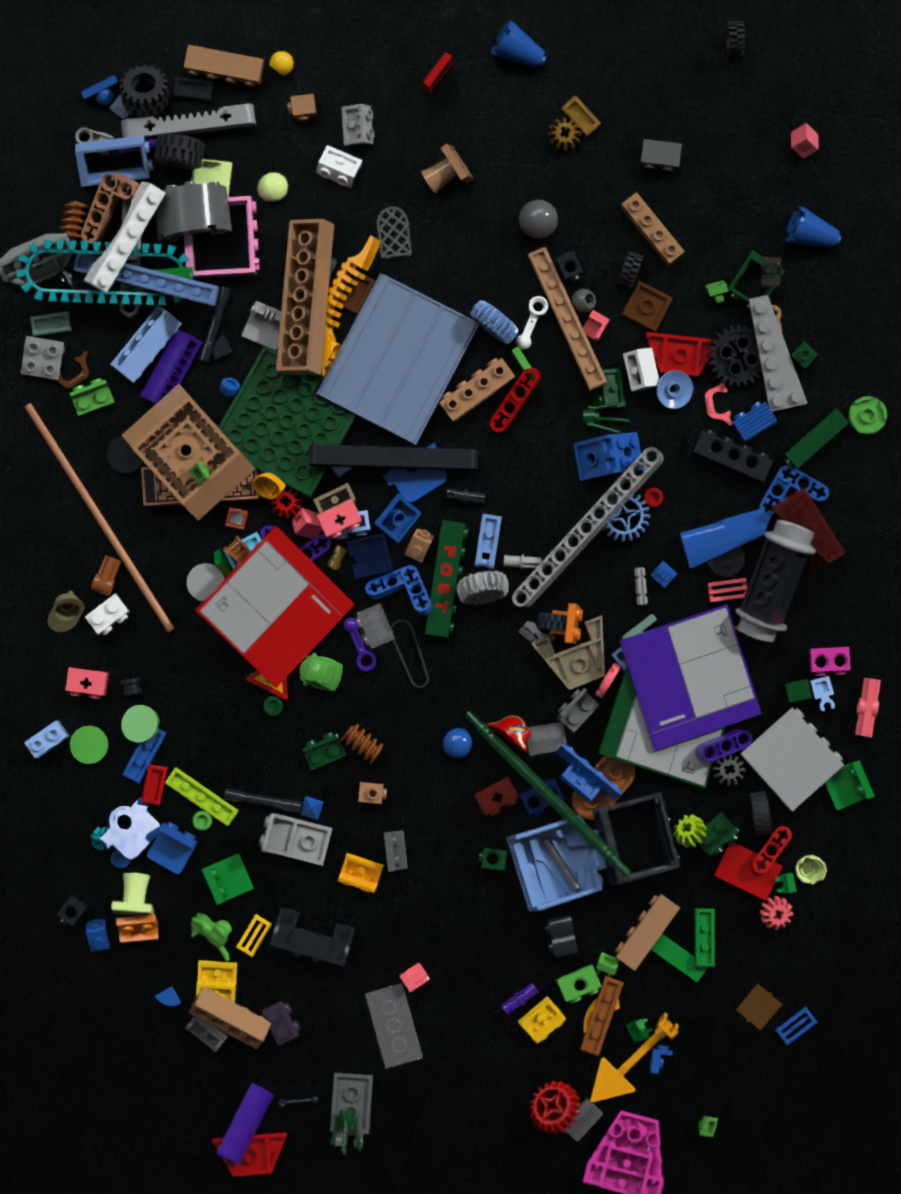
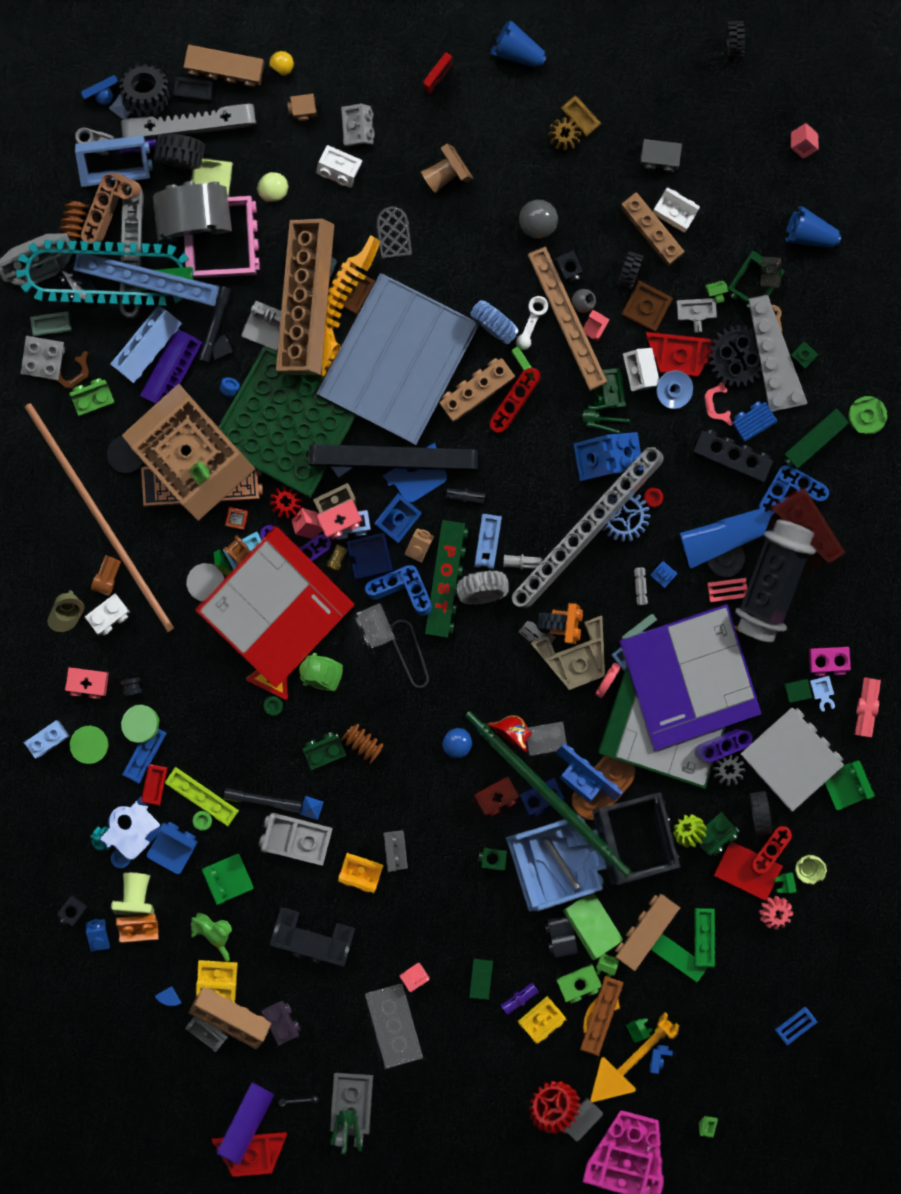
white arch [84,181,165,293] -> none
yellow tile [236,914,272,957] -> none
light orange hat [252,473,285,499] -> none
dark purple piece [343,618,376,671] -> none
medium nougat brick [358,782,387,804] -> none
dark grey bracket [556,688,599,733] -> none
clear orange piece [736,984,782,1030] -> none
none -> dark green tile [470,959,493,1000]
none -> bright green tile [563,892,623,960]
none -> white bracket [653,188,700,233]
none -> light grey plate [677,298,717,333]

